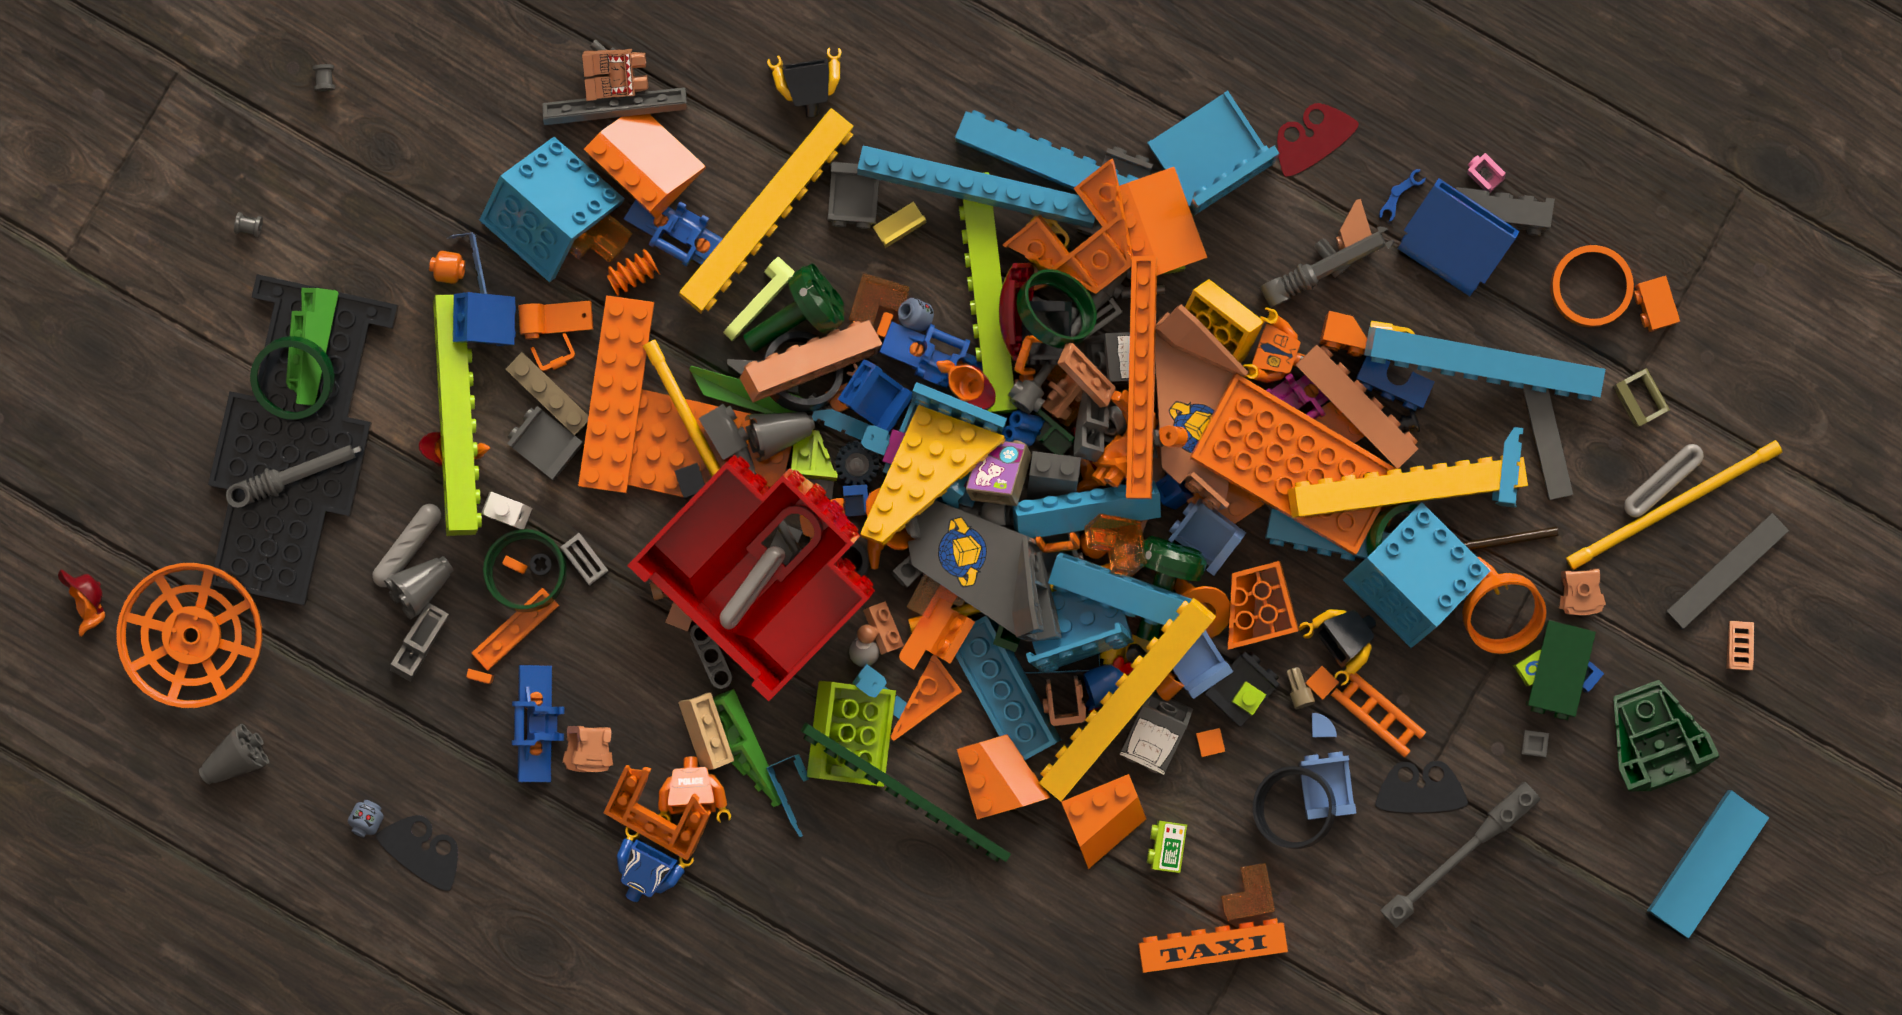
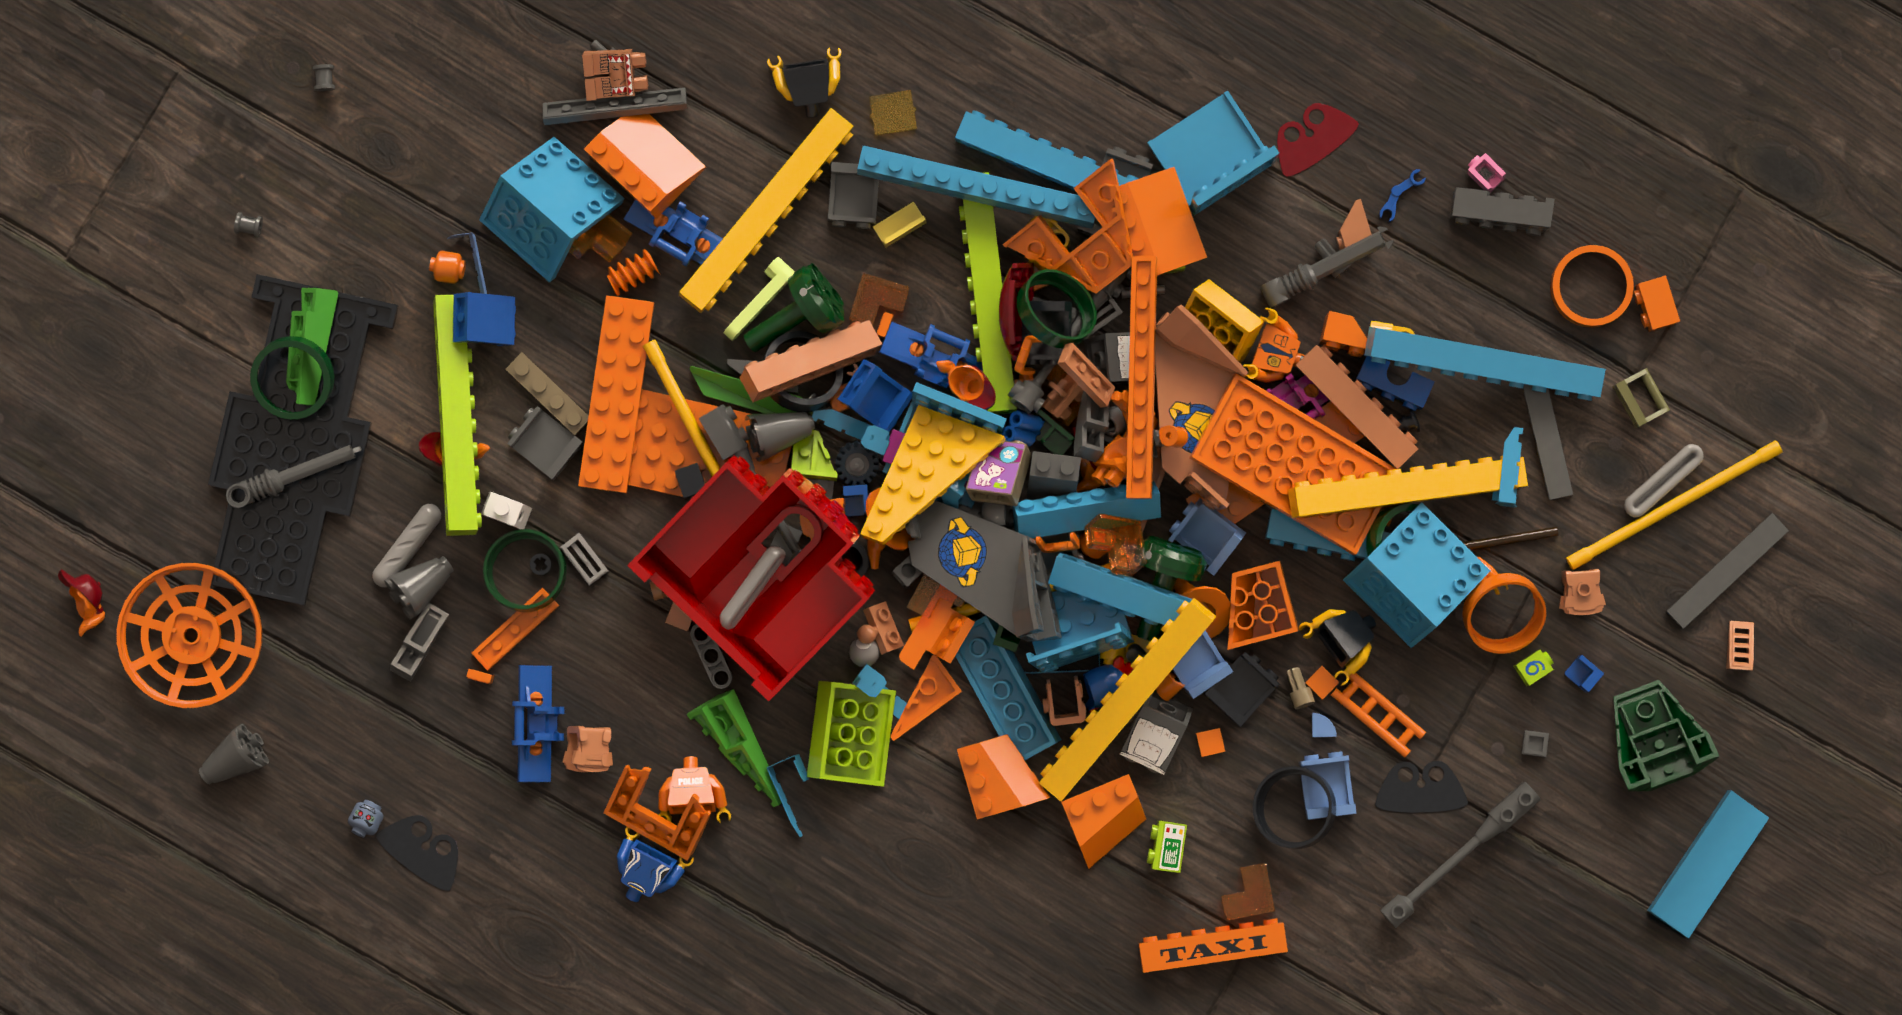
orange tile [502,555,528,574] -> none
orange door [518,301,593,339] -> none
orange piece [531,332,575,372] -> none
tan panel [679,692,734,770] -> none
dark green plate [800,722,1011,862] -> none
sand blue head [898,298,934,332] -> none
blue panel [1156,474,1194,509] -> none
lime brick [1231,682,1266,716] -> none
blue piece [1397,178,1520,297] -> none
dark green panel [1525,620,1596,720] -> none
none -> clear yellow piece [869,90,917,136]

